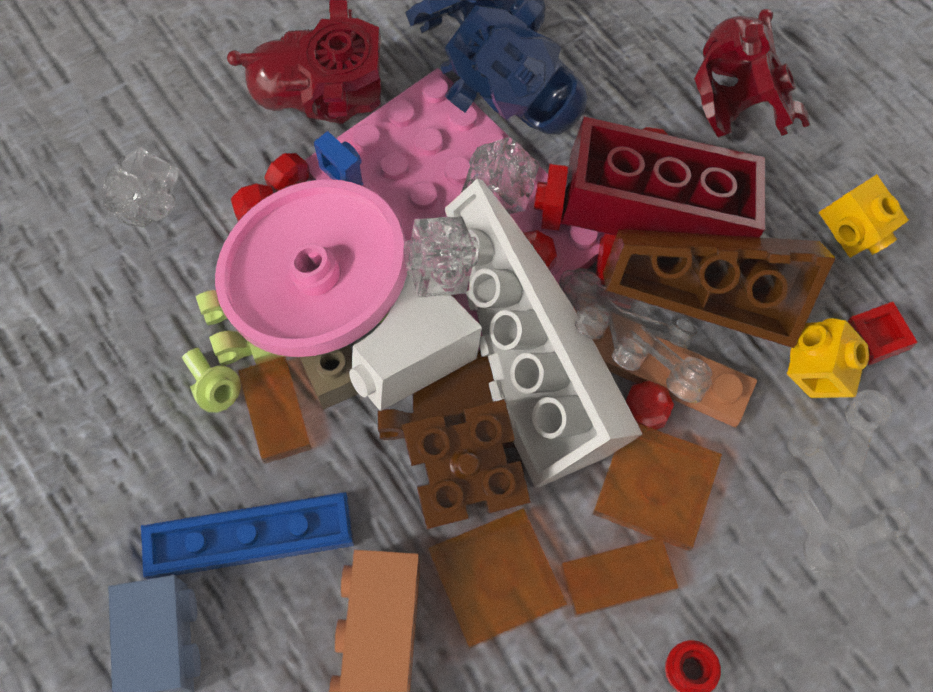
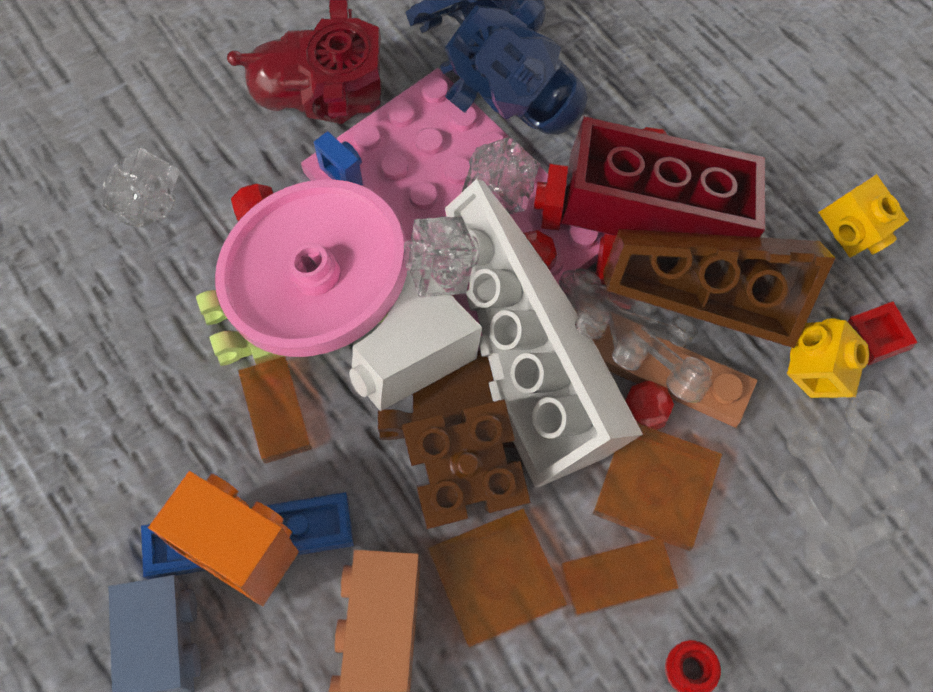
yellowish green plate [182,348,241,413] -> none
red tile [264,153,310,193] -> none
dark tan plate [300,345,359,410] -> none
dark red helmet [694,8,810,138] -> none
none -> orange brick [148,471,299,607]

